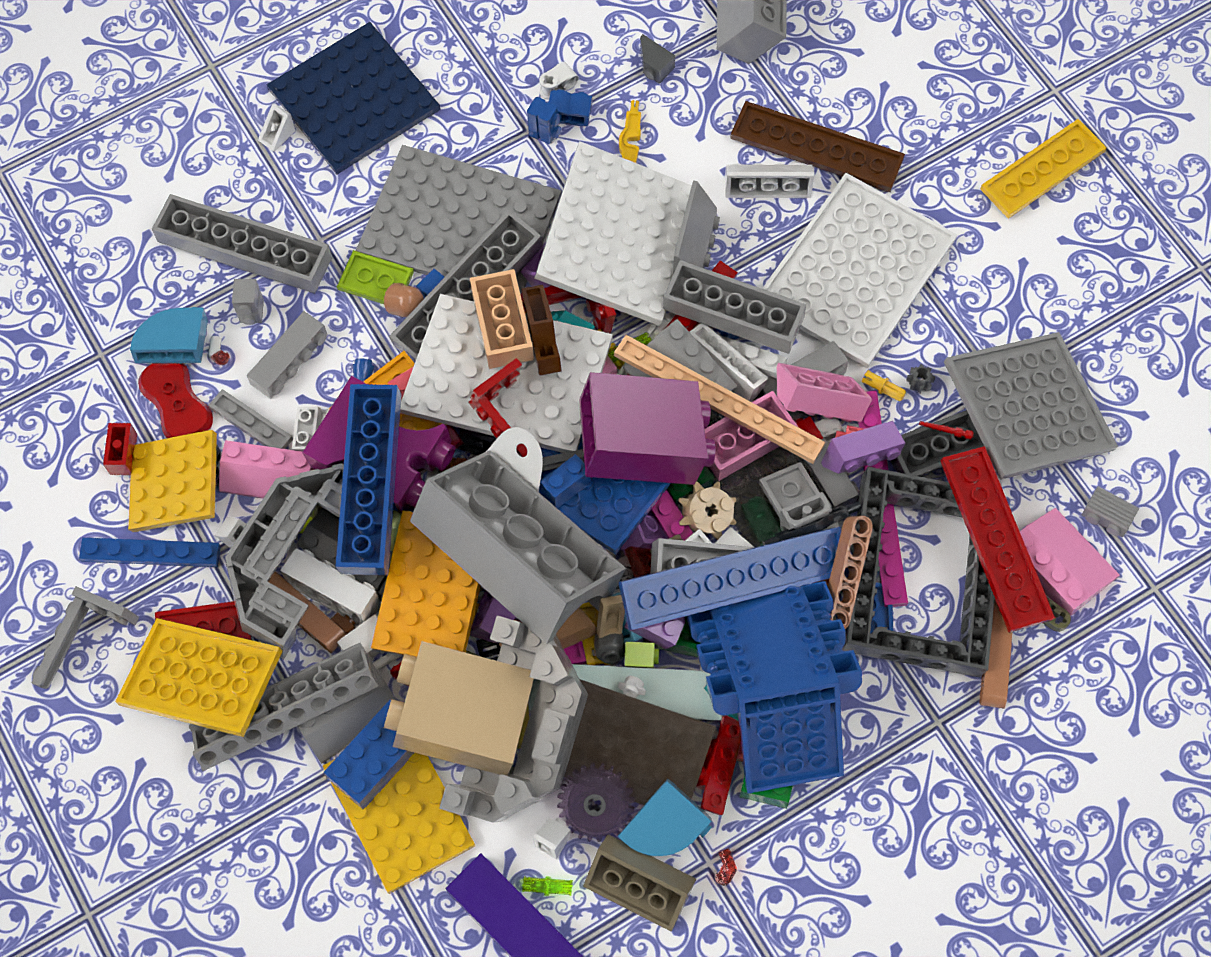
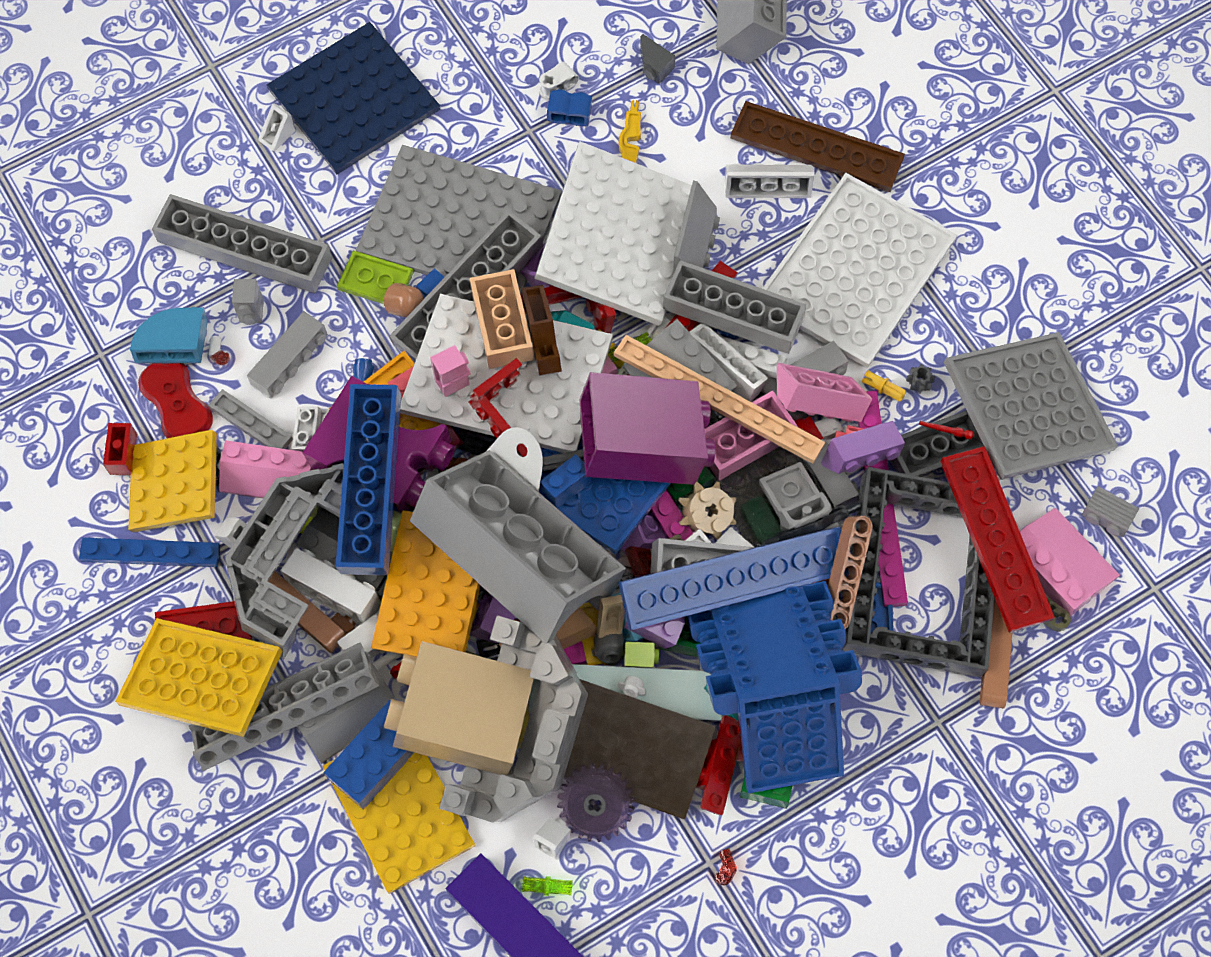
light grey bracket [31,586,139,689] -> none
blue brick [527,97,561,144] -> none
dark tan slope [583,834,696,932] -> none
dark azure brick [618,779,712,856] -> none
yellow plate [980,119,1107,219] -> none
none -> bright pink piece [430,345,471,397]

